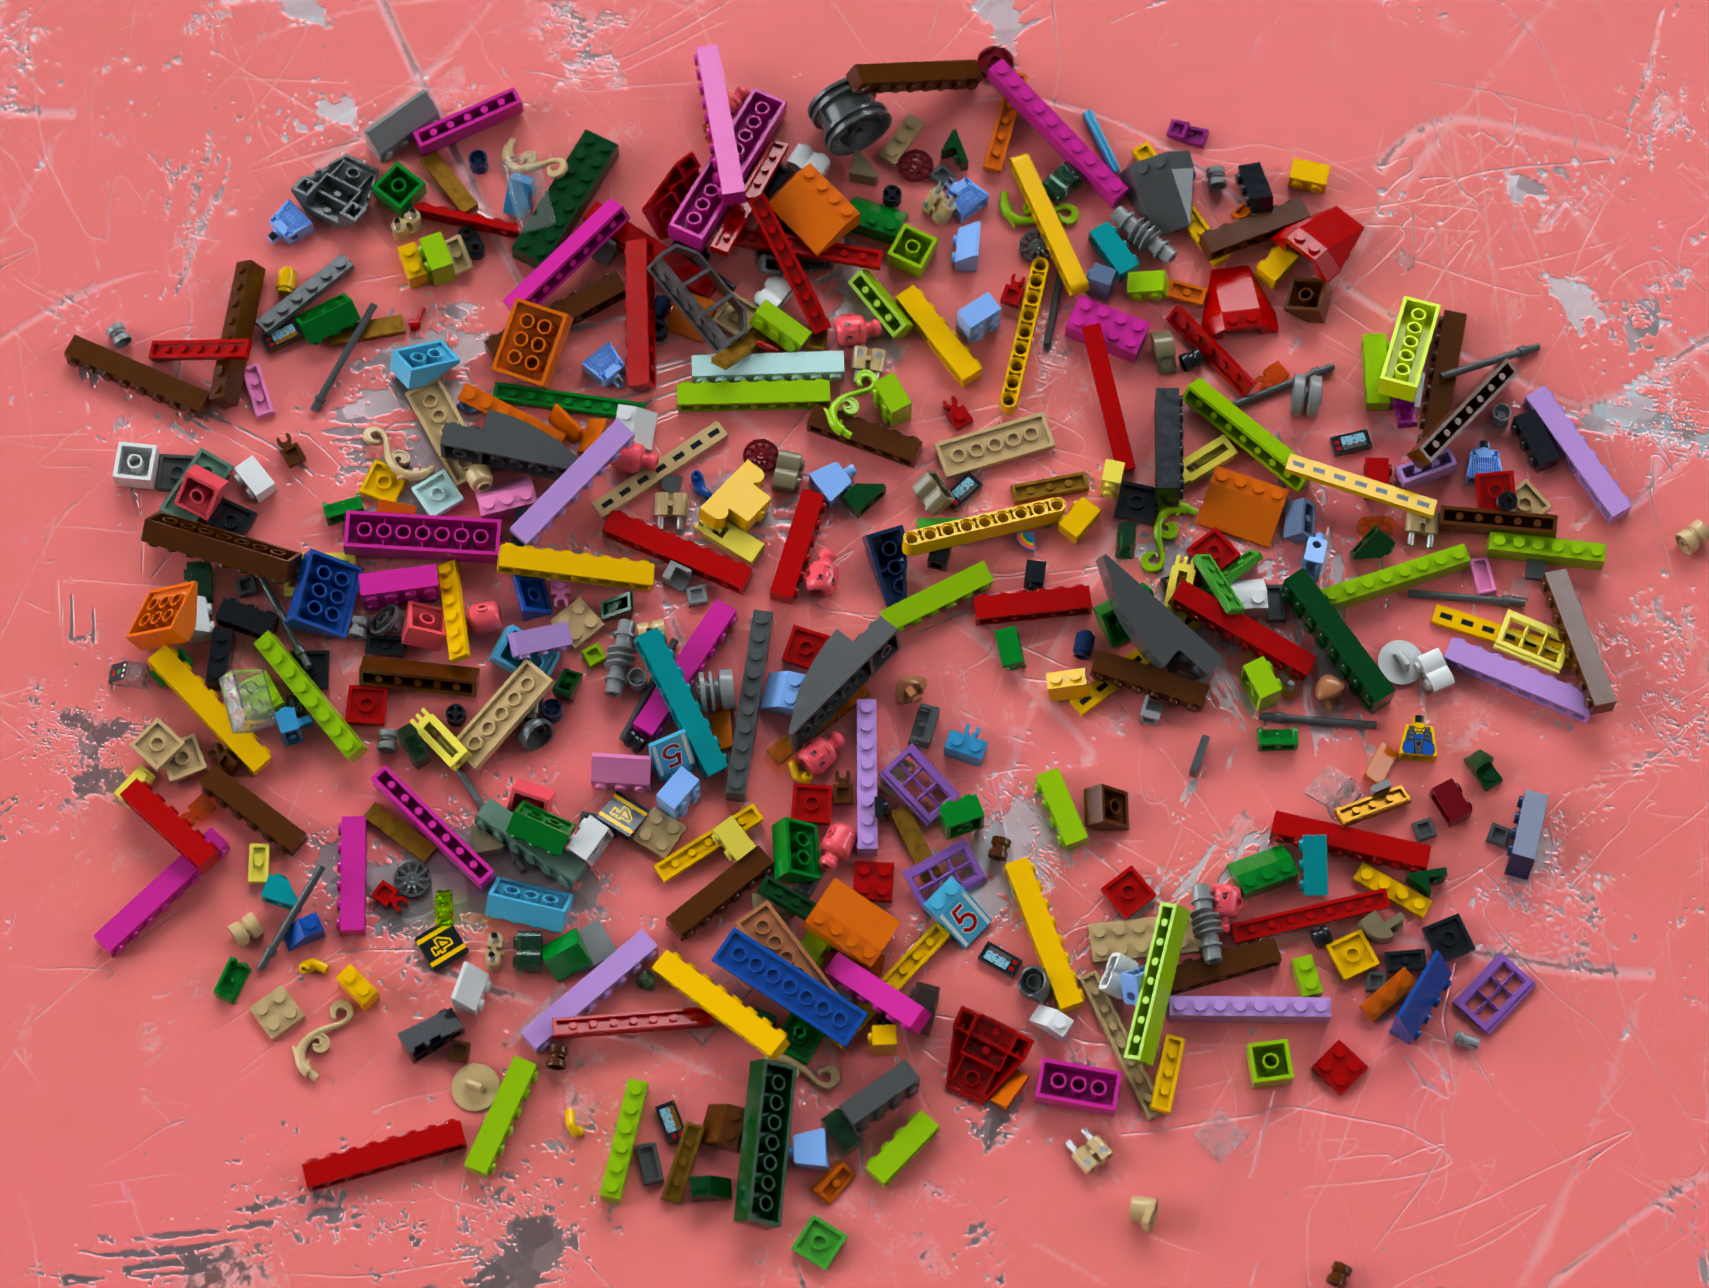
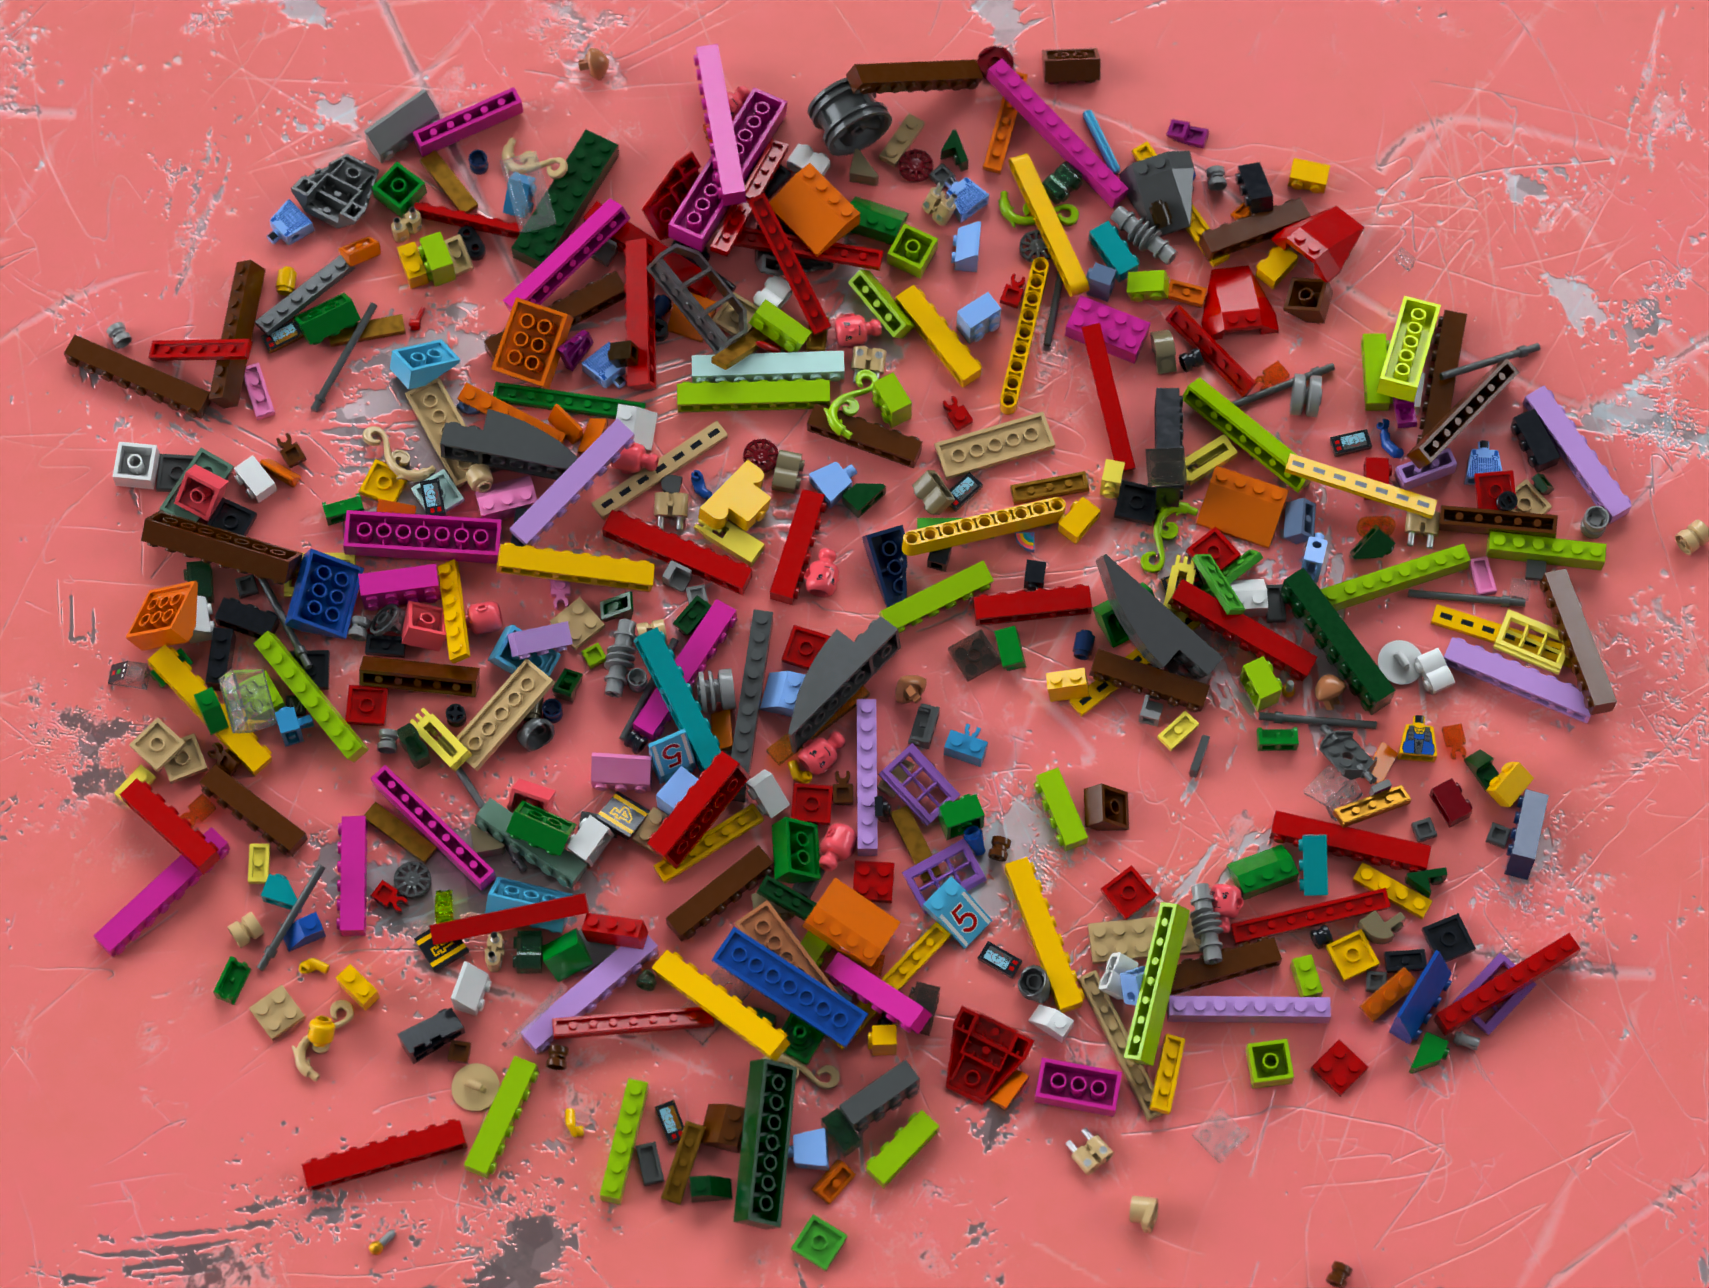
blue slope [513,575,553,621] -> none
light yellow brick [711,815,756,863] -> none
black wheel [883,185,902,208] -> none
clear green brick [1115,521,1136,559] -> none
light grey wheel [1490,403,1512,428] -> none
none -> green slope [194,687,229,735]
none -> orange slope [260,458,301,487]
none -> yellow head [307,1016,335,1047]
none -> orange slope [338,236,381,267]
none -> piece [369,1230,396,1255]
none -> tile [420,478,446,516]
none -> red tile [429,893,590,945]
none -> magenta wing [557,330,594,371]
none -> nougat piece [578,48,609,80]
none -> red brick [581,913,649,949]
none -> dark brown brick [607,340,639,368]
none -> red brick [647,751,750,869]
none -> dark green plate [673,595,711,635]
none -> white brick [746,769,790,818]
none -> clear smoke plate [948,629,1001,682]
none -> blue cone [964,826,986,856]
none -> reddish brown slope [1042,48,1100,84]
none -> clear smoke plate [1145,448,1187,486]
none -> dark brown brick [1149,199,1172,229]
none -> light yellow plate [1157,710,1199,751]
none -> dark grey plate [1319,724,1377,784]
none -> blue arm [1377,419,1404,458]
none -> green slope [1409,1031,1450,1074]
none -> red brick [1434,932,1581,1036]
none -> clear orange plate [1442,723,1466,760]
none -> yellow brick [1486,762,1534,807]
none -> dark green plate [1532,473,1555,494]
none -> light grey wheel [1580,506,1610,539]

